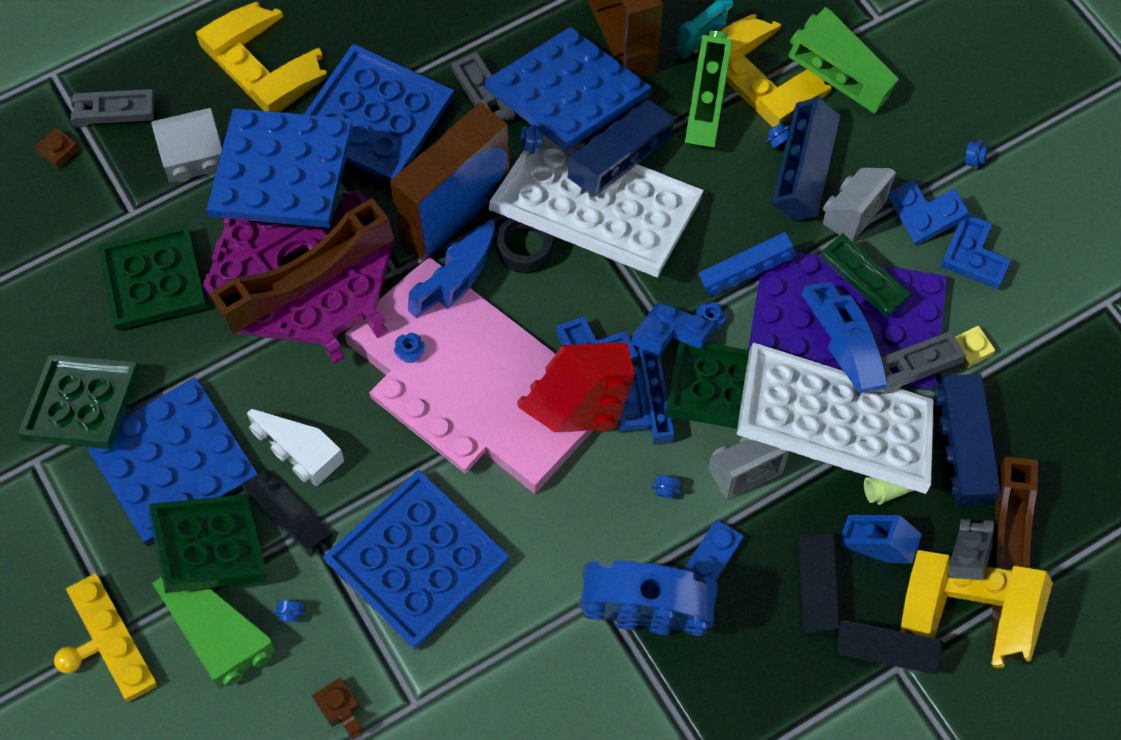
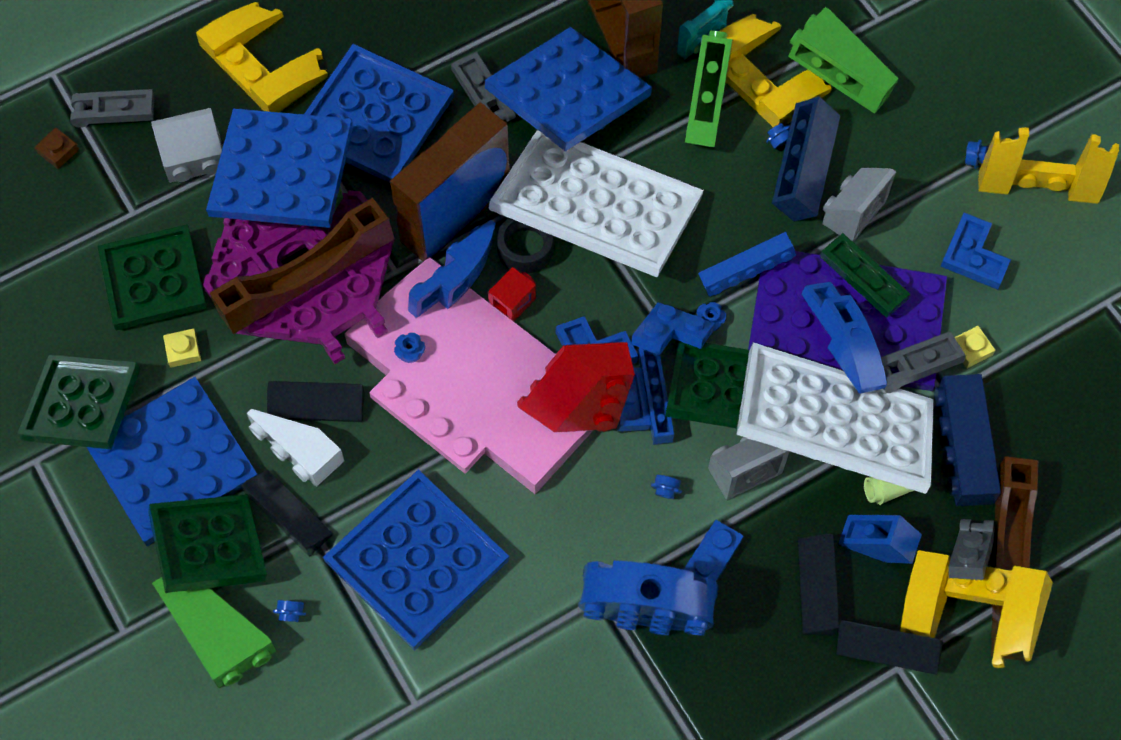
yellow plate [54,573,158,703] -> none
reddish brown plate [312,677,364,740] -> none
blue plate [521,125,543,154] -> none
dark blue brick [567,99,675,197] -> none
blue plate [888,179,970,246] -> none
none -> light yellow plate [163,328,201,368]
none -> black slope [267,381,365,422]
none -> red brick [488,267,536,322]
none -> yellow wedge [978,127,1119,204]

